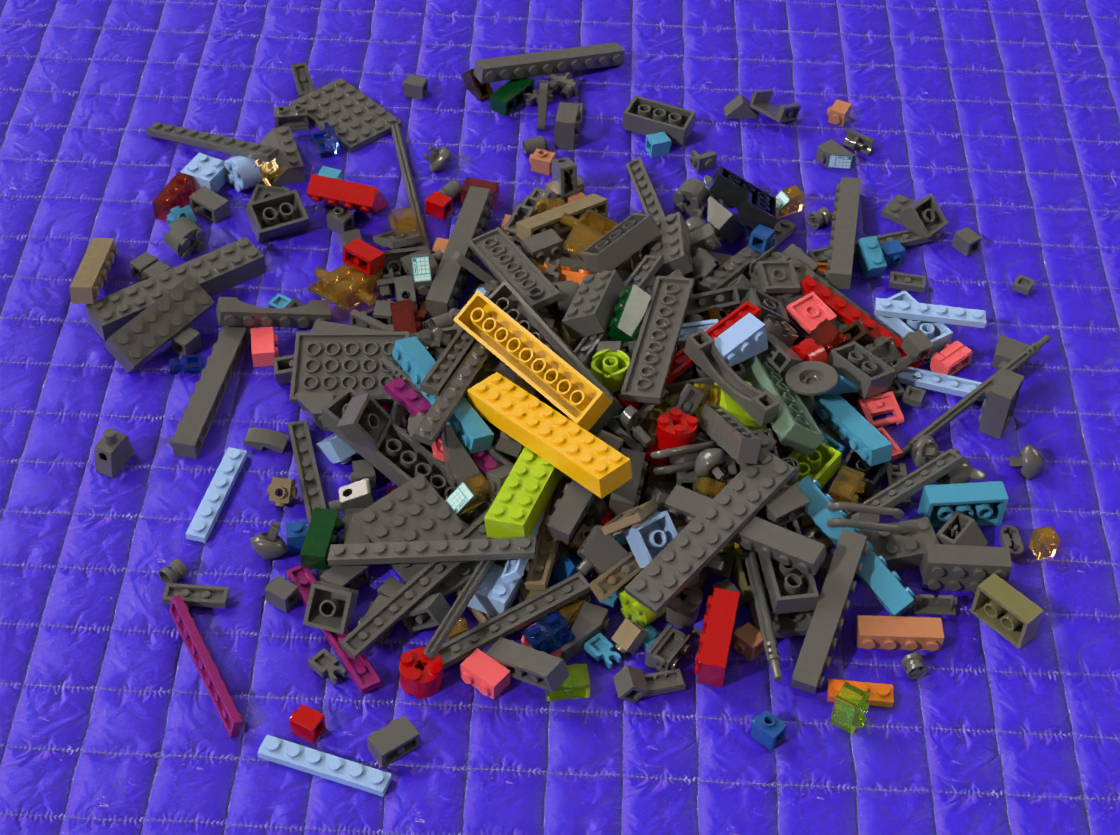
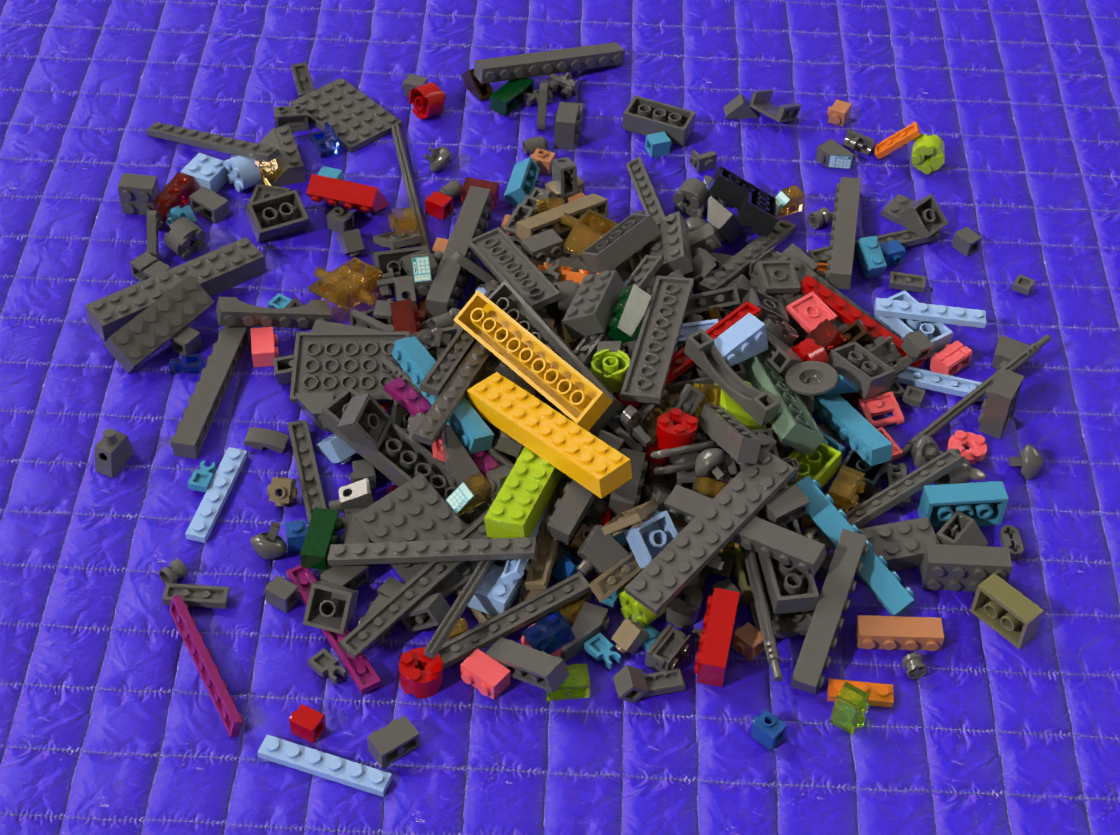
dark tan brick [69,238,118,304] -> none
red brick [342,238,385,276] -> none
blue brick [748,224,776,253] -> none
dark grey piece [827,502,904,535] -> none
dark grey hinge [913,593,957,616] -> none
clear yellow brick [1028,526,1061,560] -> none
none -> dark grey brick [118,173,161,215]
none -> dark grey beam [147,210,163,260]
none -> dark azure plate [188,460,216,492]
none -> red brick [409,82,446,119]
none -> dark azure brick [504,157,540,208]
none -> orange plate [874,121,921,159]
none -> lime brick [911,134,945,174]
none -> coral plate [947,430,987,465]

